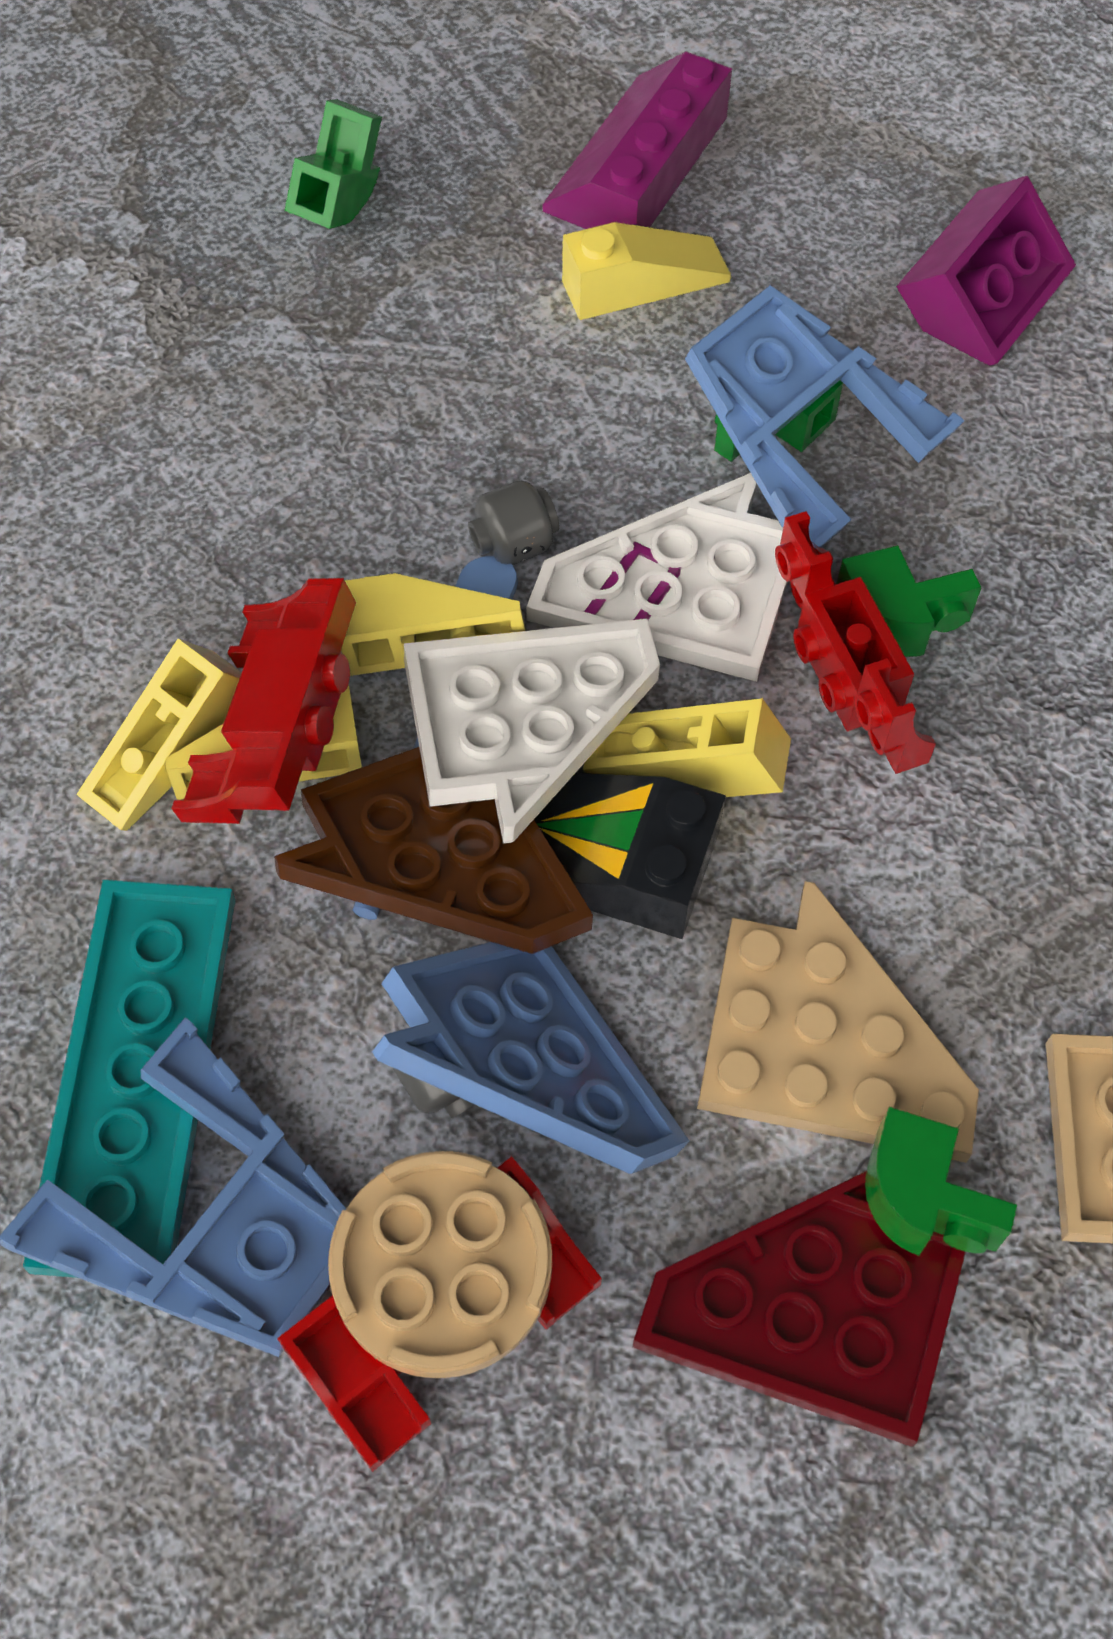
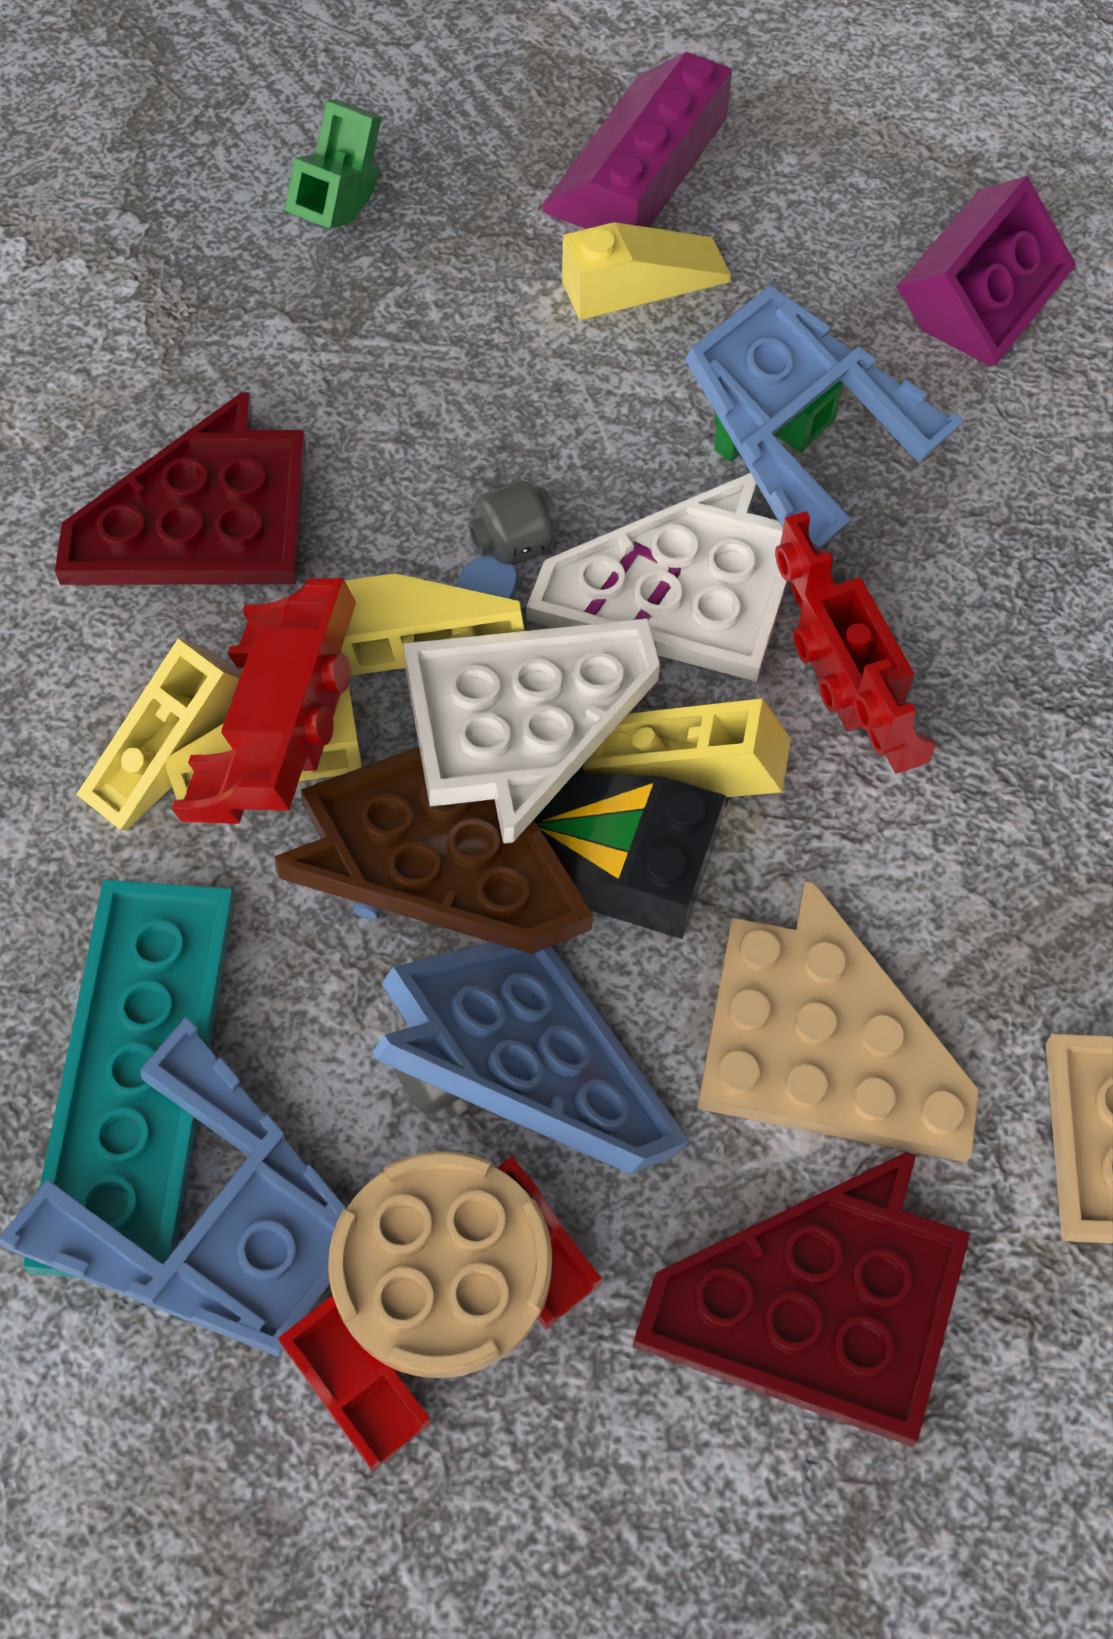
green brick [836,545,982,657] -> none
green brick [865,1107,1017,1256] -> none
none -> dark red wing [55,392,306,585]

